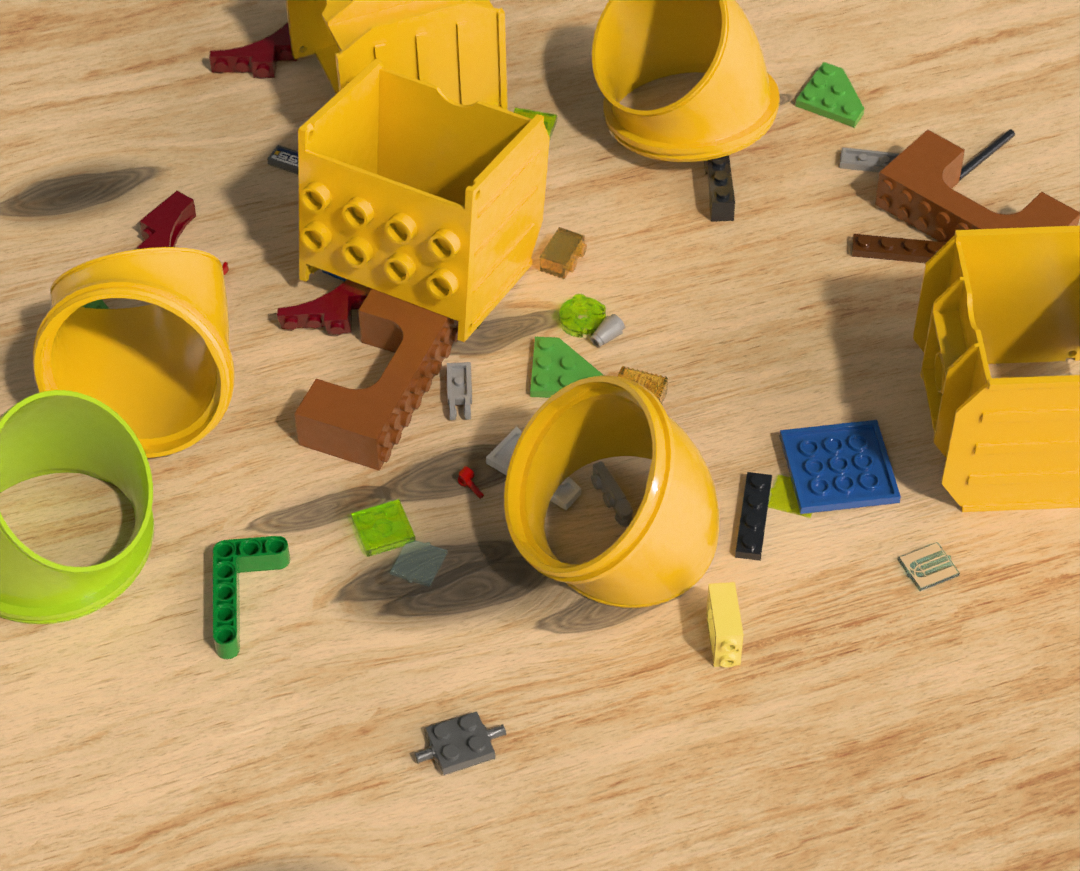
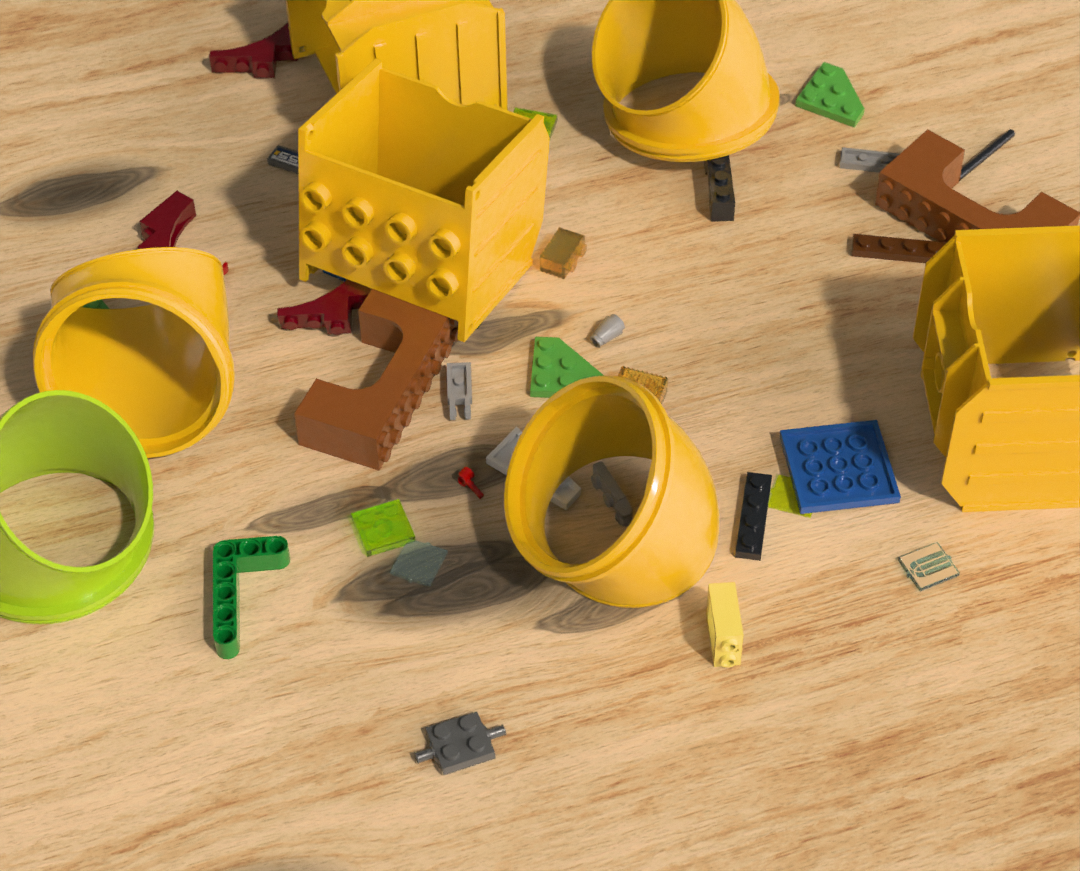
clear neon green plate [559,294,606,338] -> none

